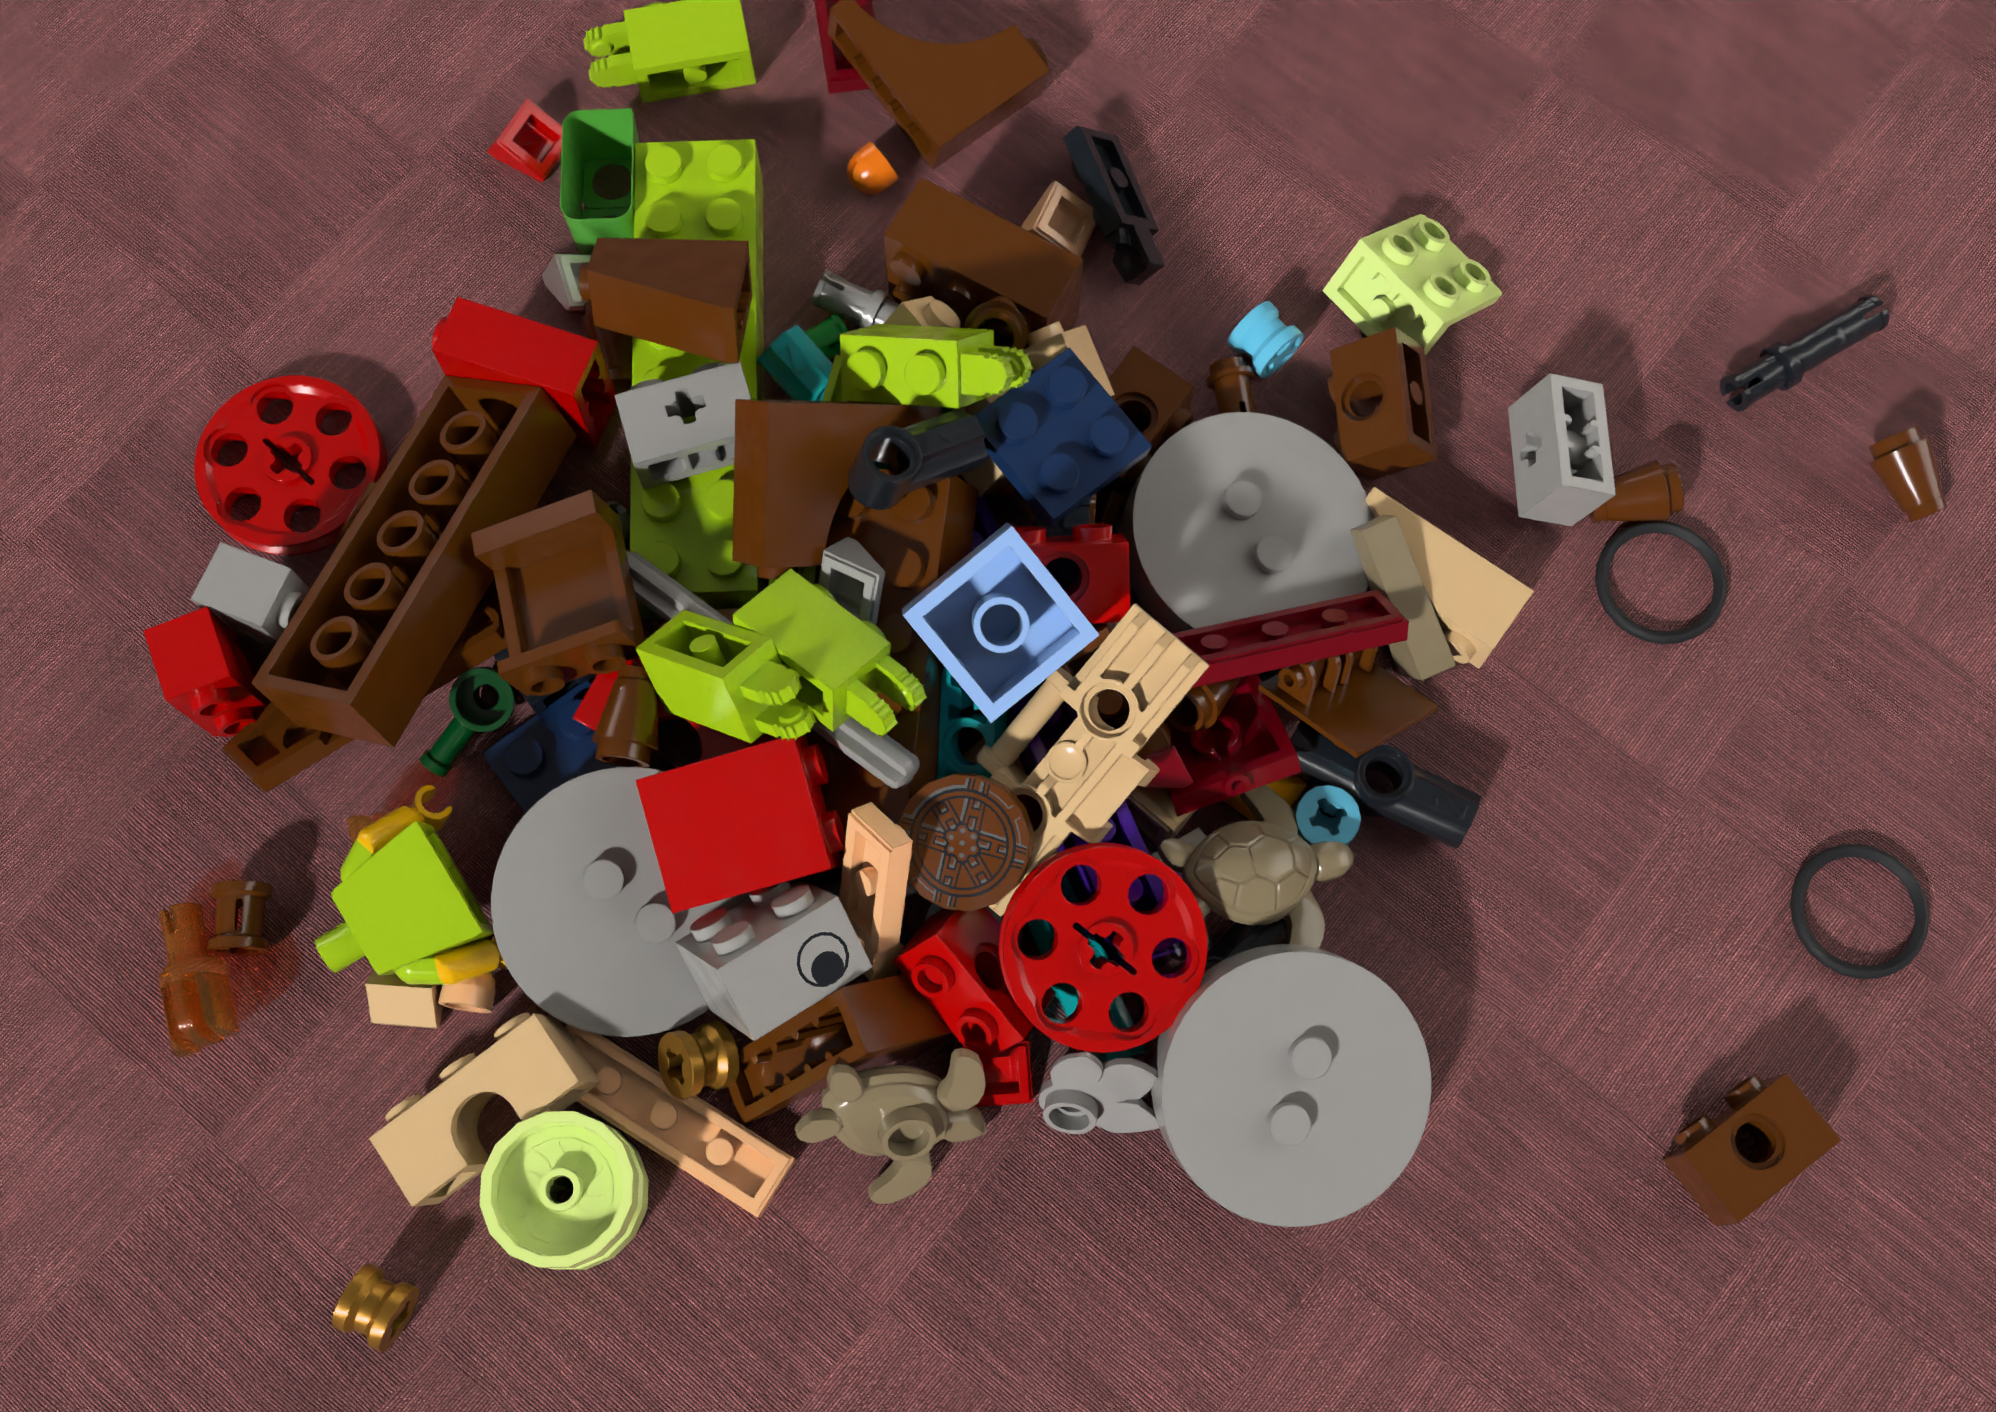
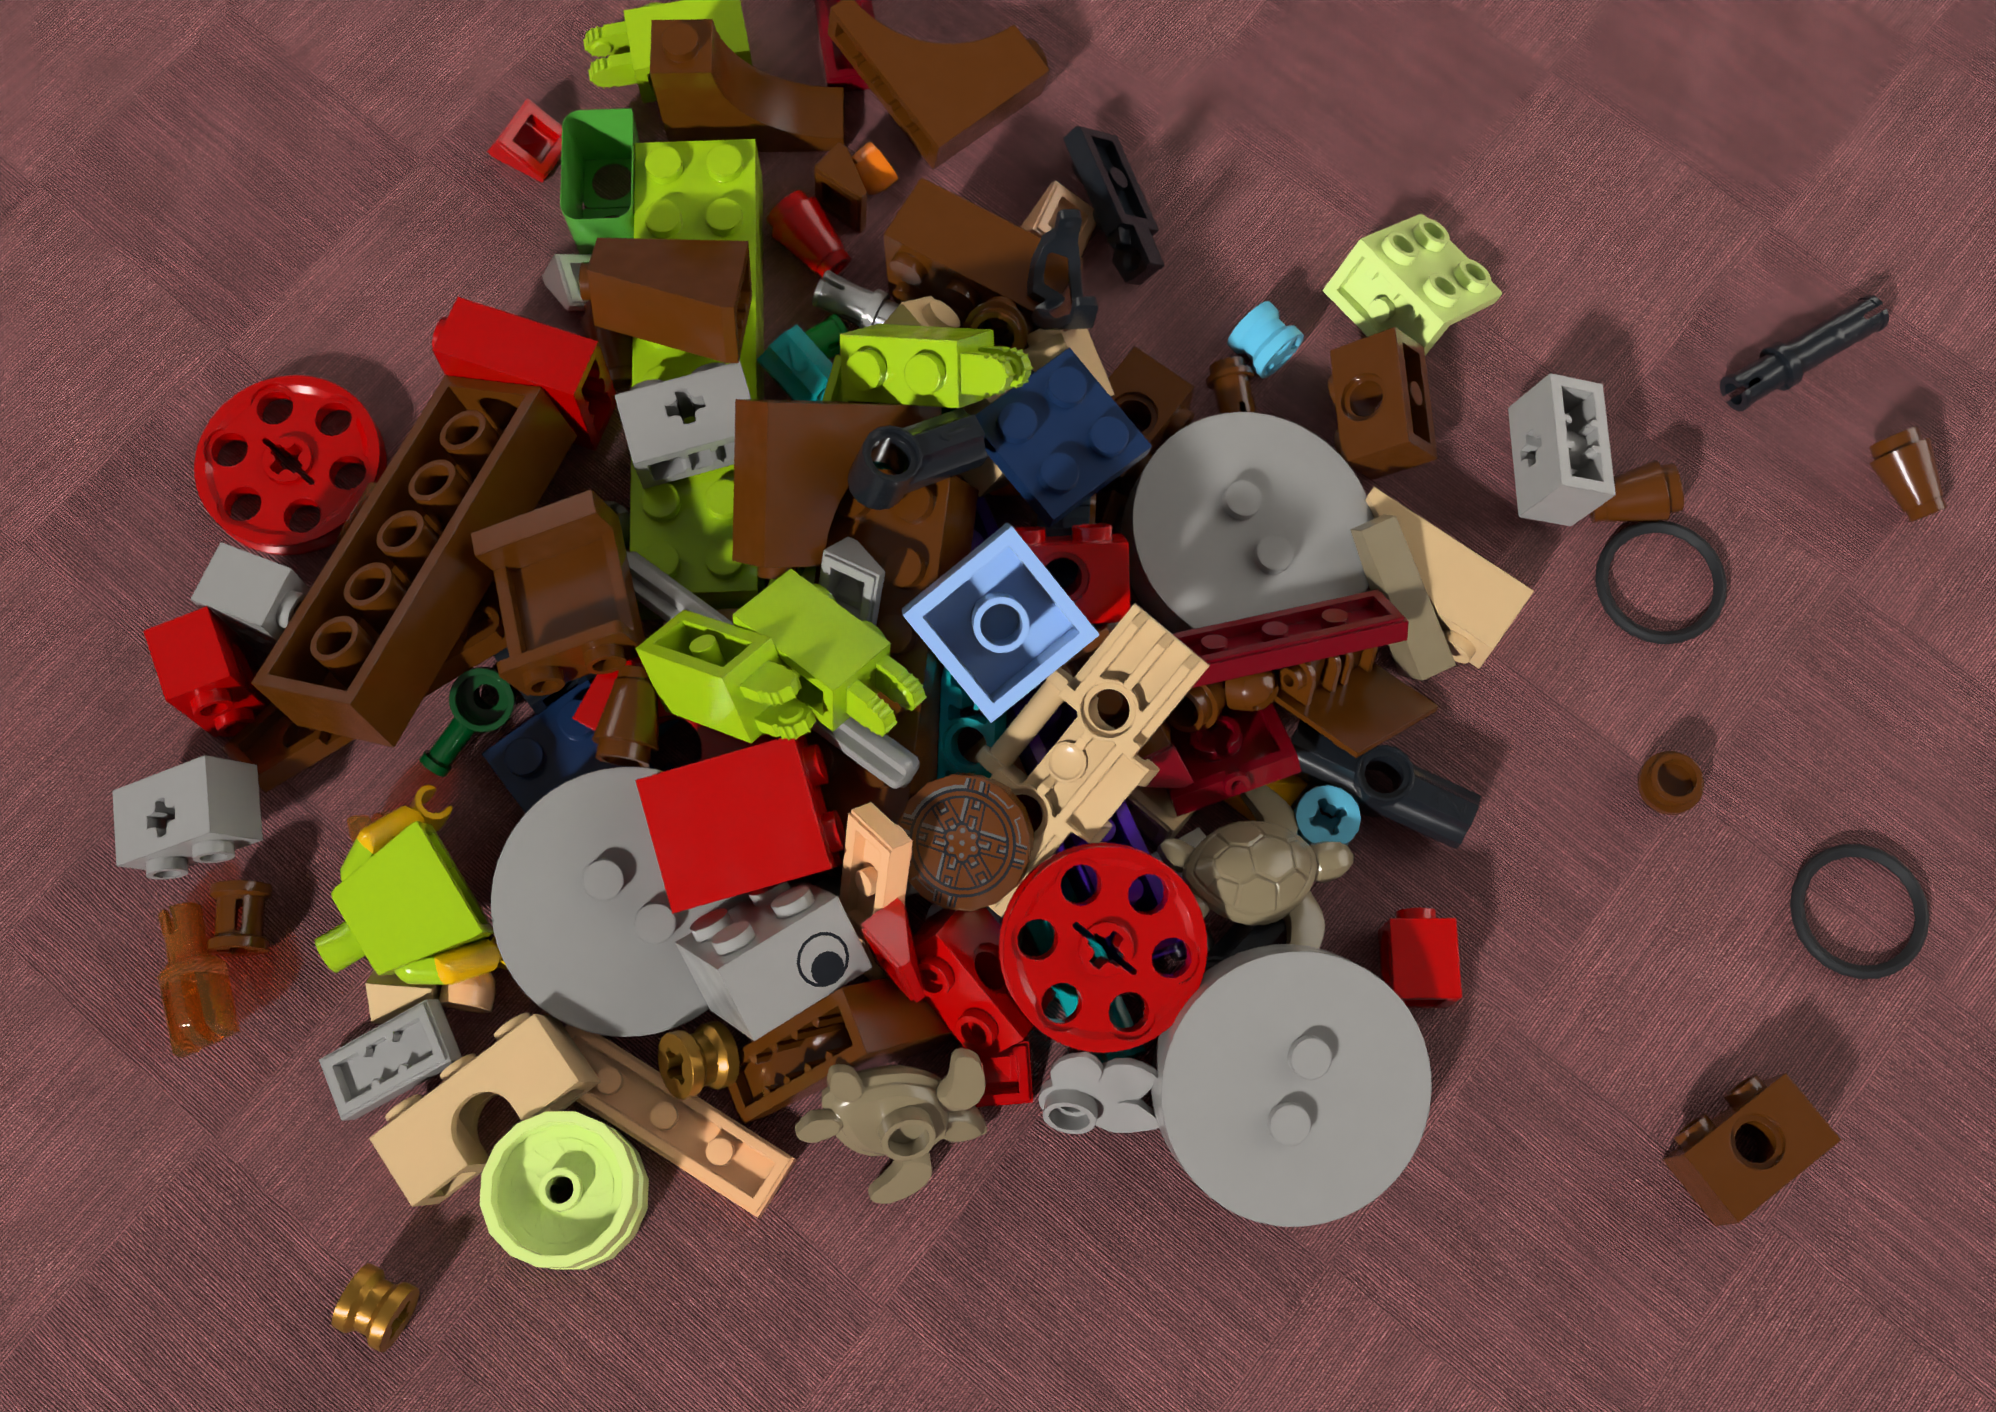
none -> light grey brick [112,755,263,880]
none -> light grey plate [319,999,462,1121]
none -> reddish brown arch [650,19,845,152]
none -> red cone [766,190,852,281]
none -> reddish brown slope [815,142,867,233]
none -> red slope [861,897,925,1003]
none -> black helmet [1027,209,1098,330]
none -> reddish brown hinge [1225,670,1279,712]
none -> red brick [1378,908,1462,1008]
none -> reddish brown plate [1637,751,1704,815]

